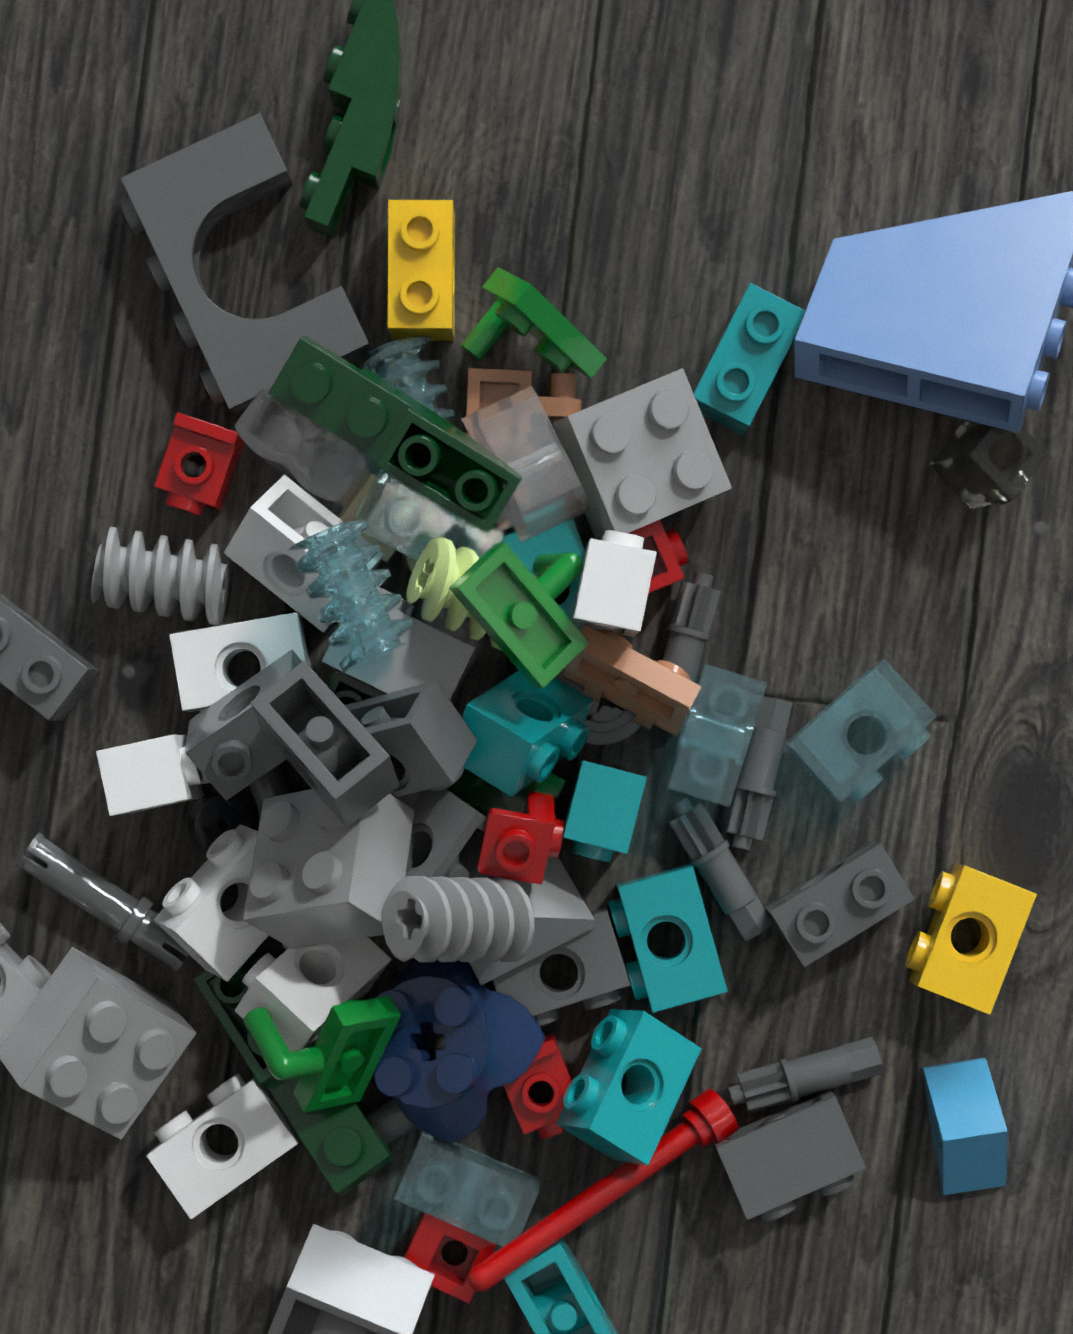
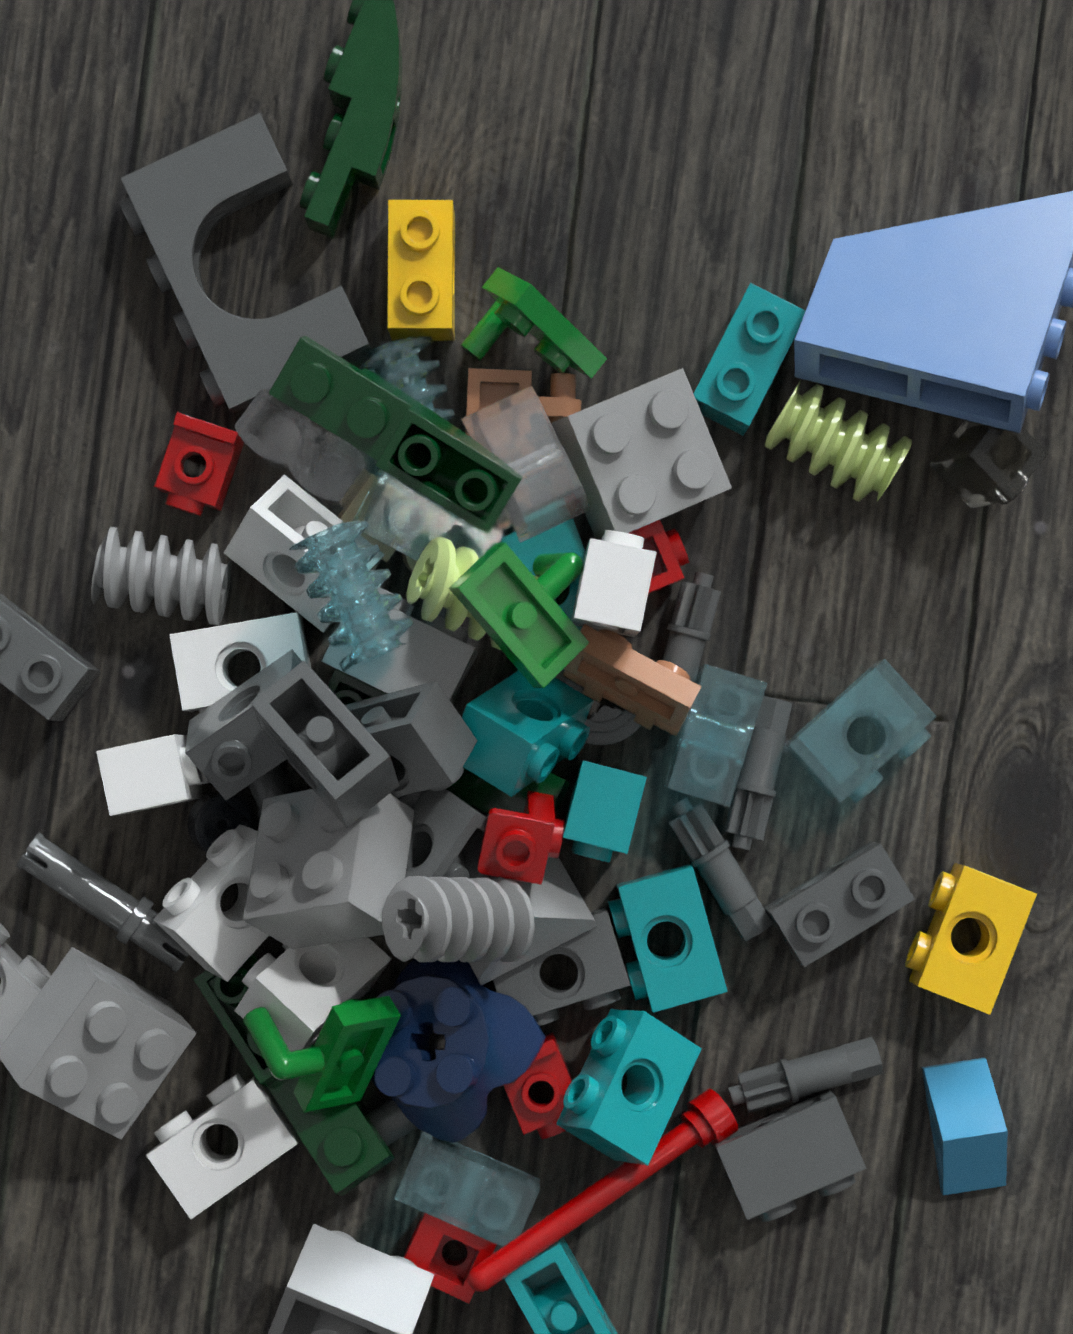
none -> yellowish green piece [765,380,912,502]

